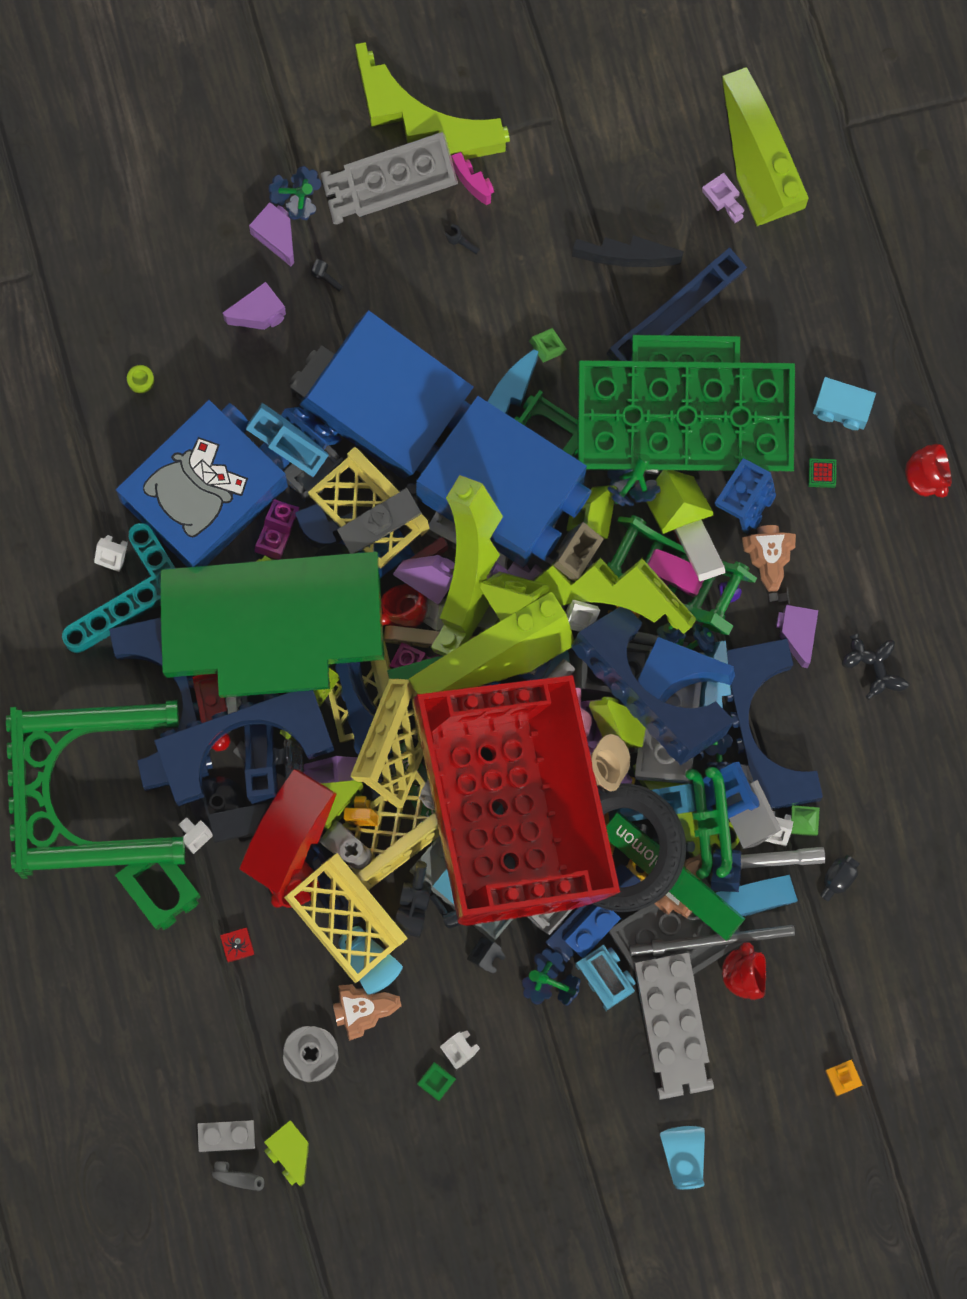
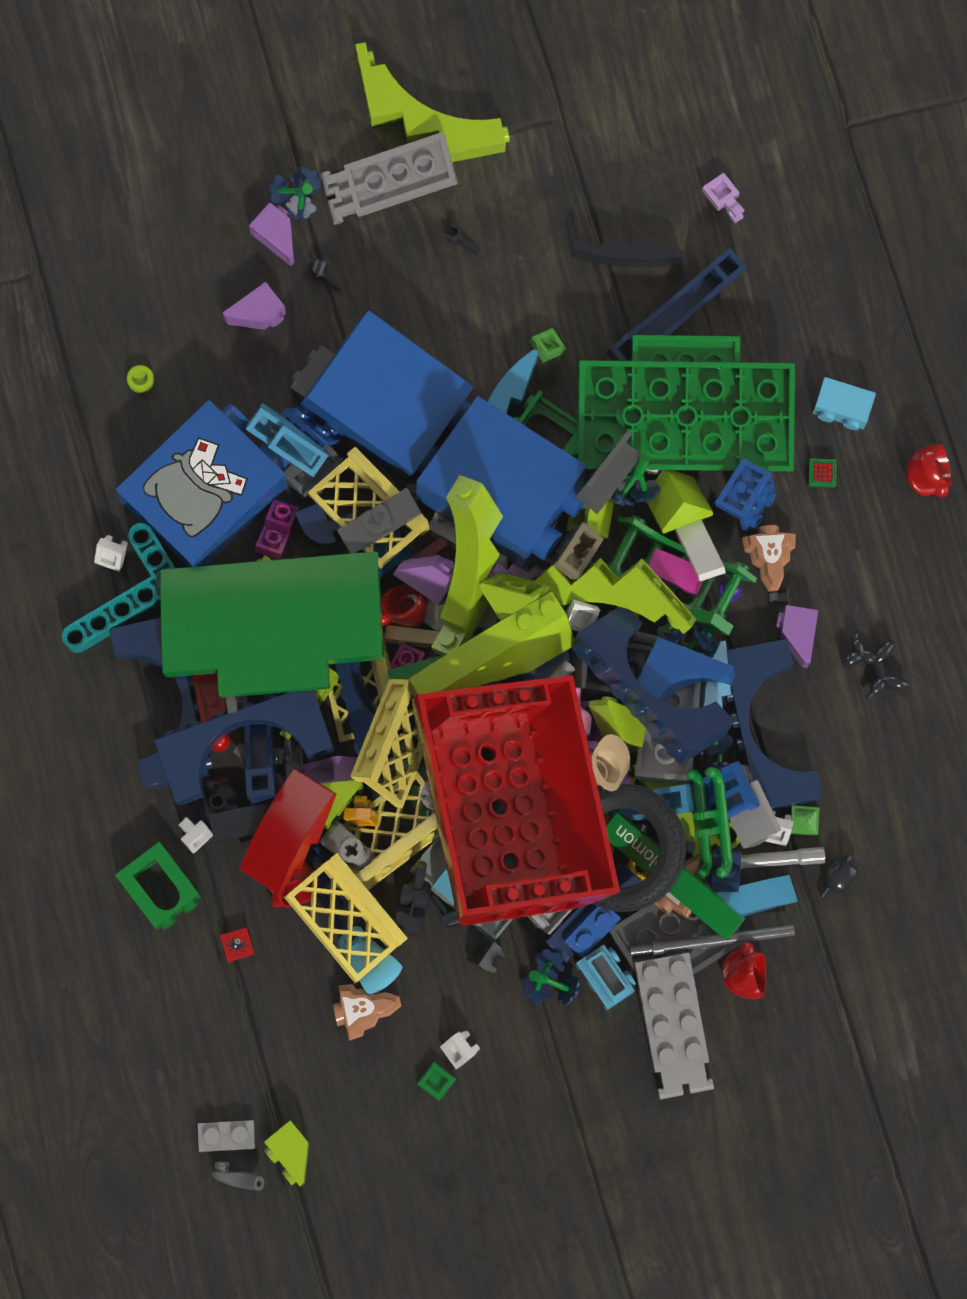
green arch [6,700,185,879] -> none
light grey plate [283,1026,339,1082] -> none
dark pink slope [451,152,494,205] -> none
medium azure piece [660,1126,705,1189] -> none
lime wedge [722,67,809,226] -> none
light orange tile [825,1059,862,1096] -> none
none -> dark grey panel [576,430,641,514]

